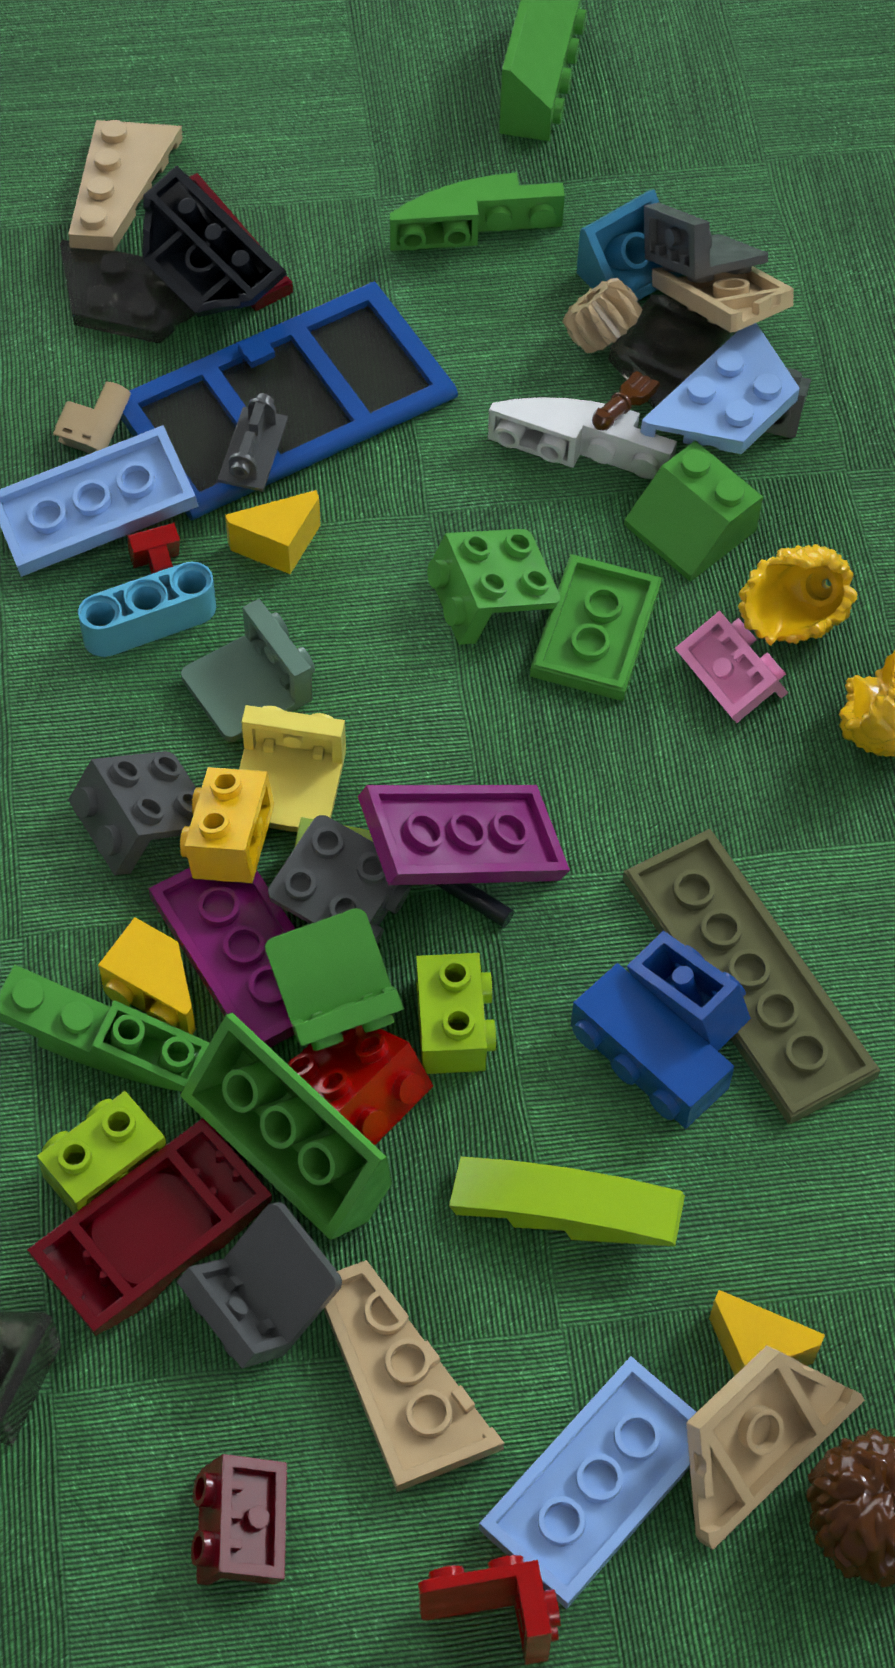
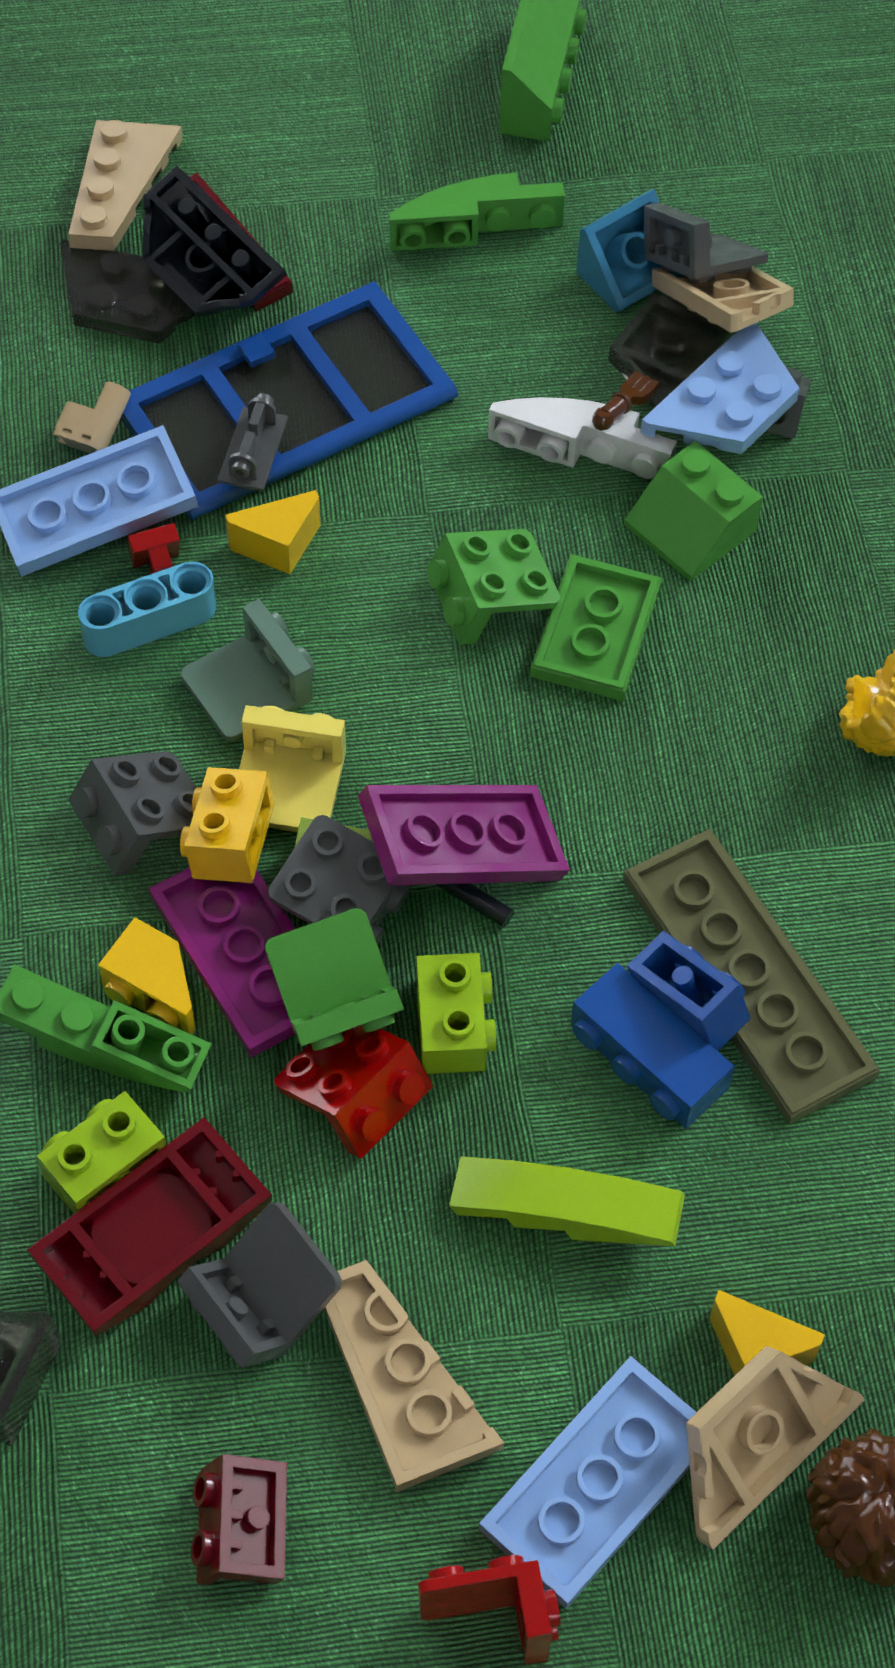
bright green slope [180,1013,392,1240] -> none
tan gear [562,278,642,353] -> none
bright pink bracket [675,611,789,723] -> none
yellow piece [738,544,857,645] -> none

